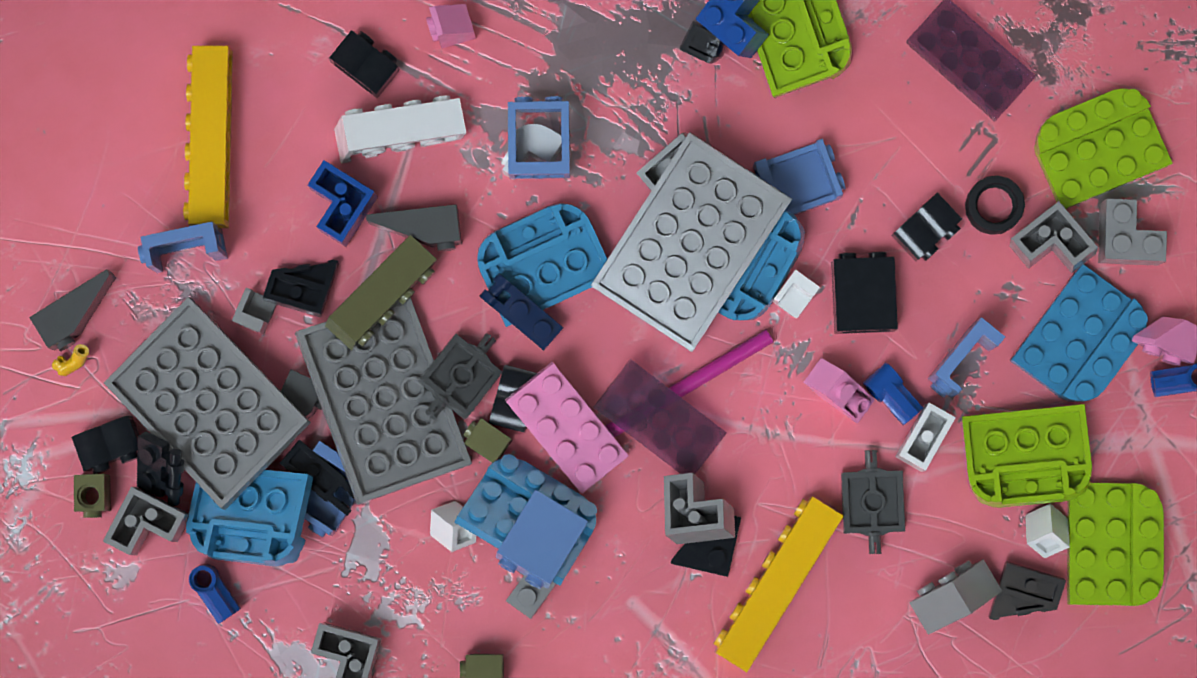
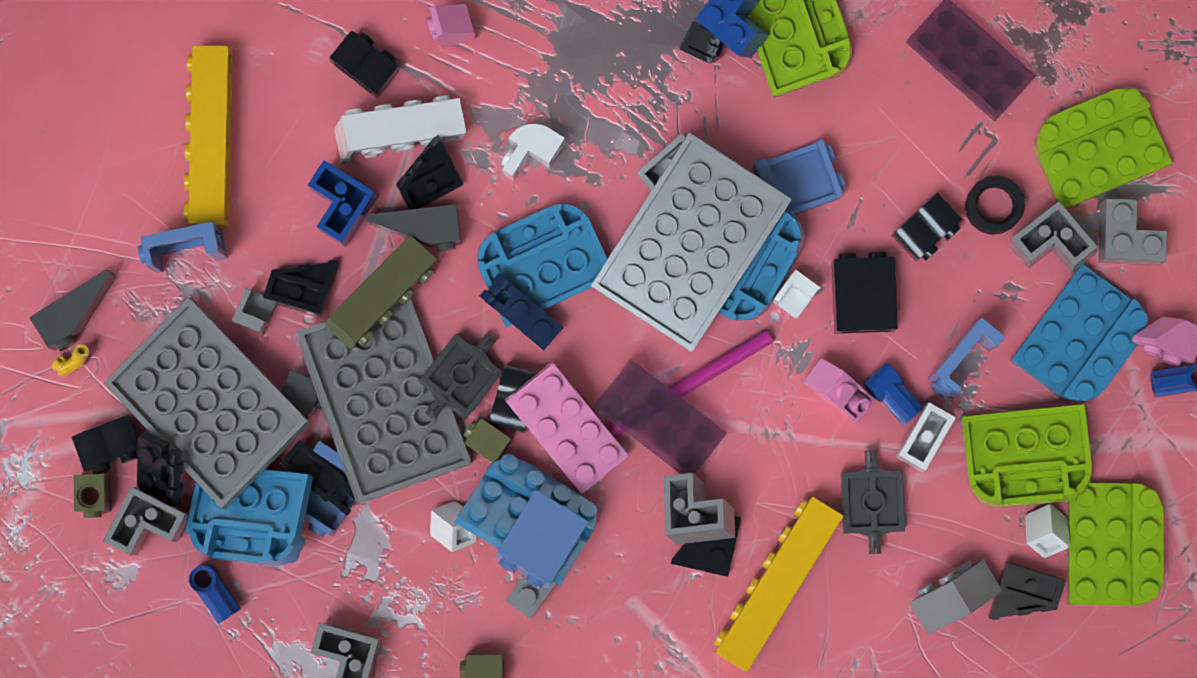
medium blue window [508,96,570,179] -> none
none -> black wing [396,135,464,210]

